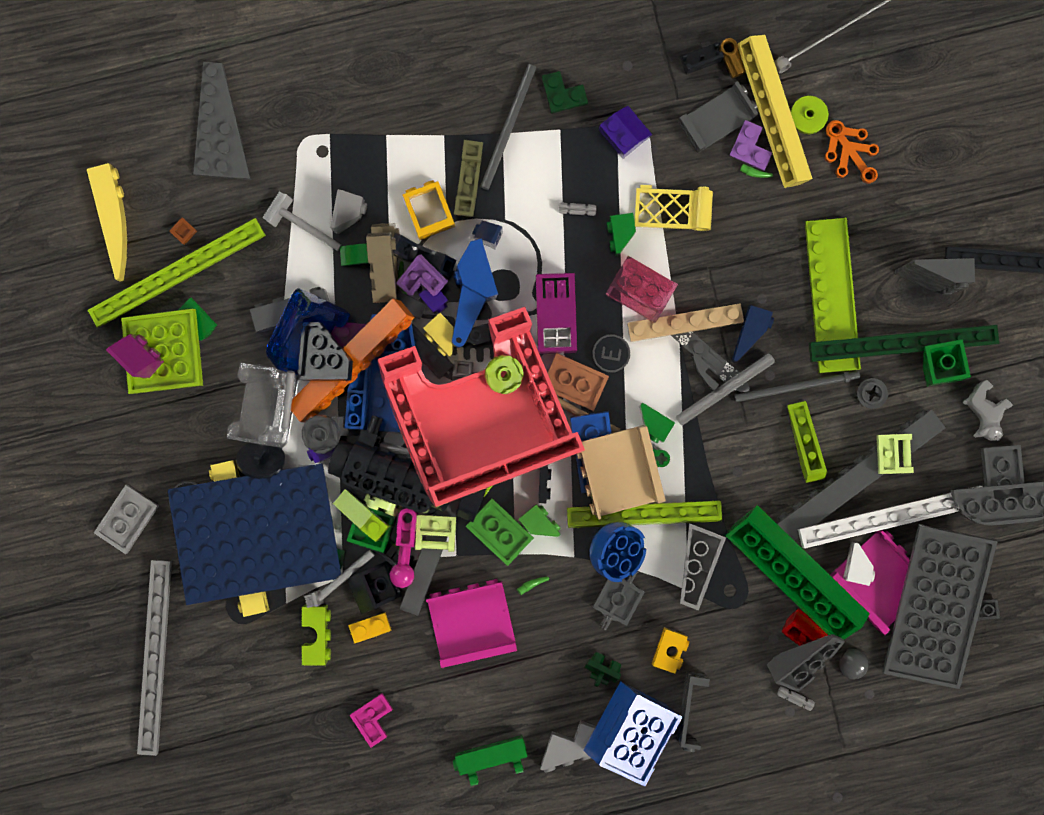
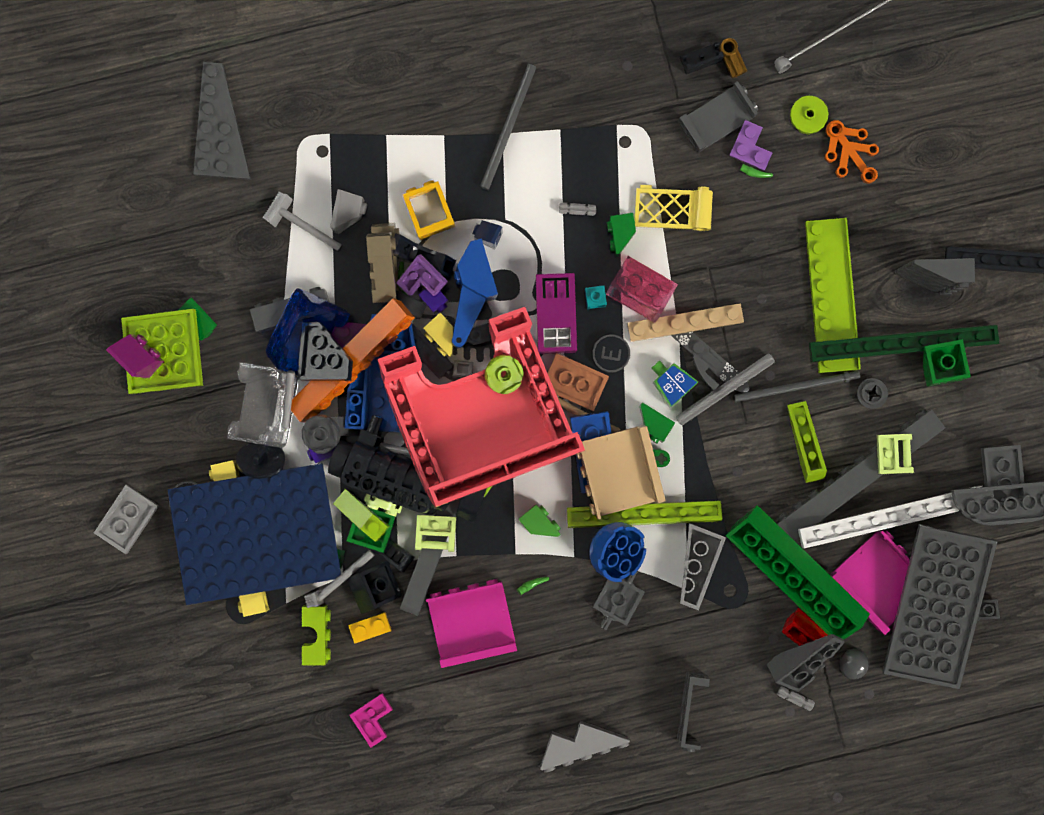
light yellow slope [87,163,127,282] -> none
lime plate [88,218,266,327] -> none
light grey plate [137,560,172,756] -> none
dark orange plate [169,217,197,245] -> none
green slope [340,243,368,266] -> none
dark pink piece [390,508,418,588] -> none
green brick [453,735,528,786] -> none
olive slope [454,140,483,217] -> none
bright green plate [466,498,534,566] -> none
black plate [538,465,552,503] -> none
dark green plate [542,71,588,114] -> none
container [583,681,682,786] -> none
dark green hips [584,652,621,687] -> none
dark purple slope [599,106,652,159] -> none
yellow brick [652,627,689,674] -> none
dark blue slope [731,305,774,363] -> none
light yellow brick [738,35,812,188] -> none
white slope [843,542,875,586] -> none
light grey animal [963,380,1013,441] -> none
none -> teal brick [584,286,607,309]
none -> blue torso [652,361,698,408]

